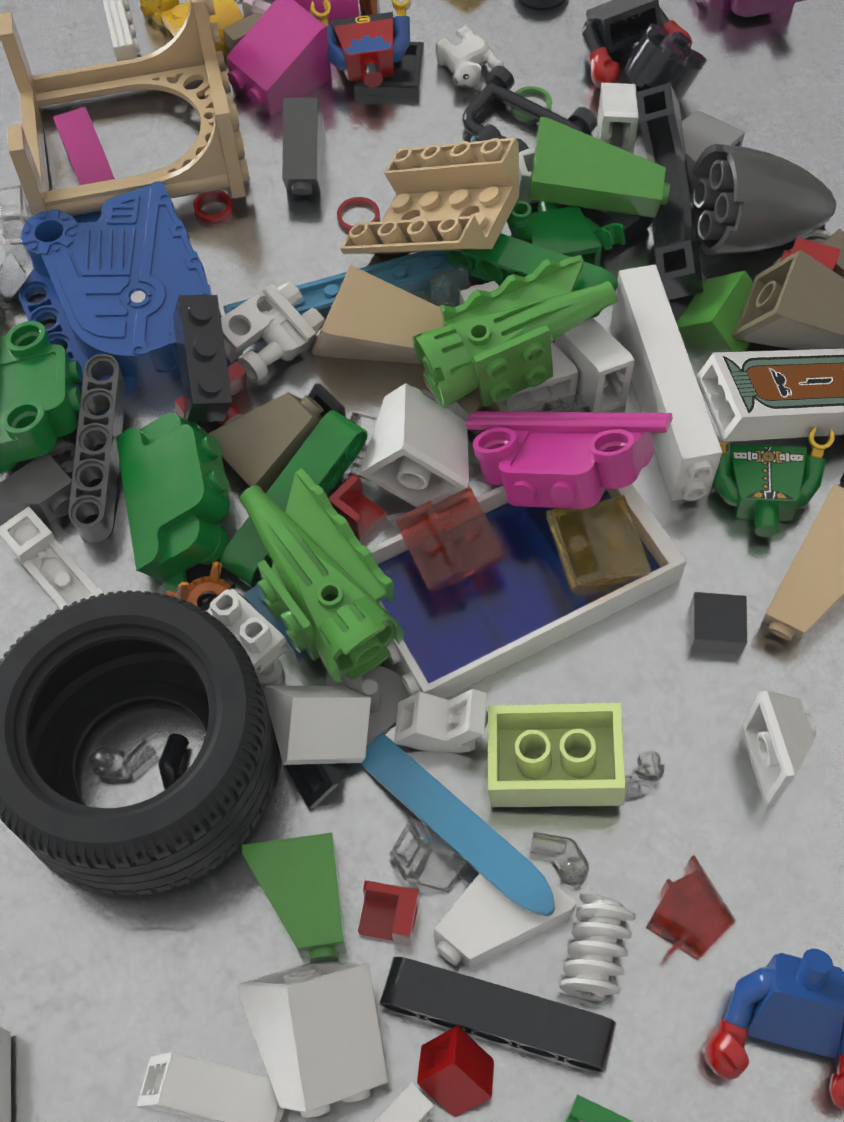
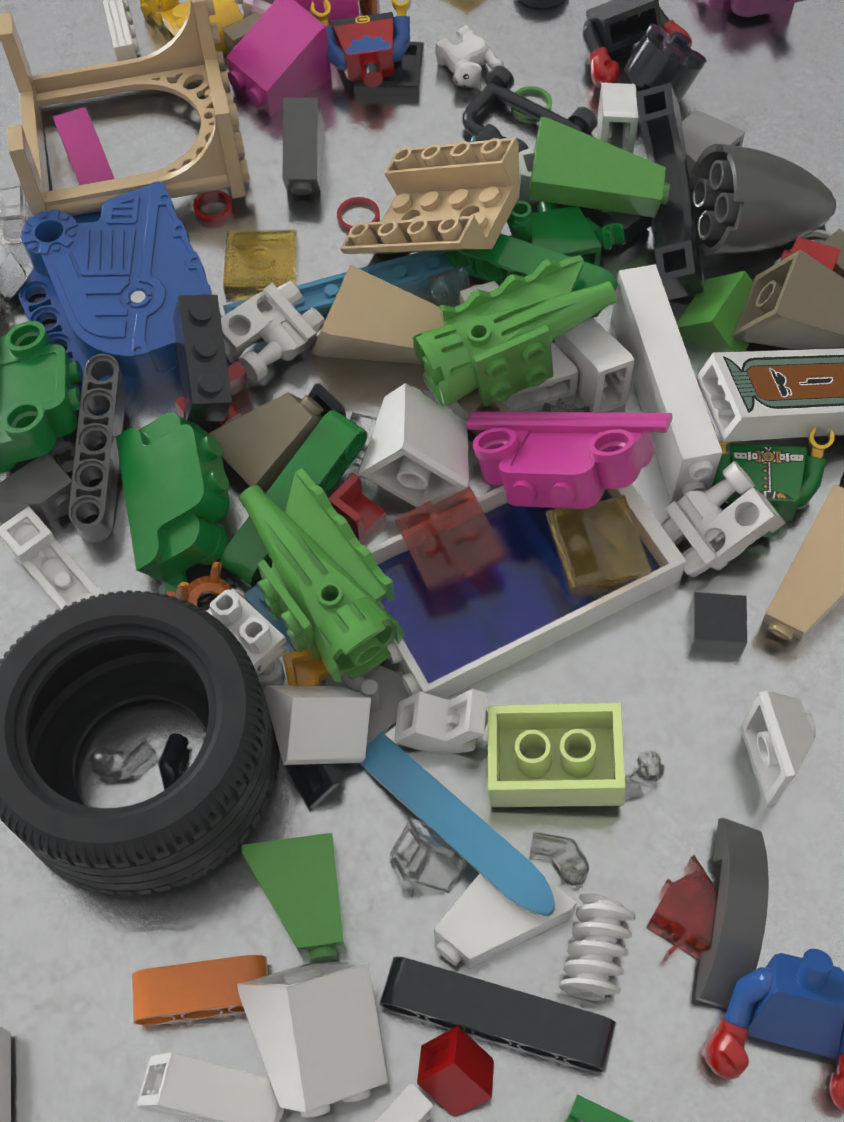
red panel [358,880,420,946] -> none
none -> orange beam [132,955,268,1025]
none -> clear yellow tile [223,230,298,294]
none -> light orange tile [282,650,330,686]
none -> white hips [661,461,785,577]
none -> dark grey slope [695,818,769,1009]

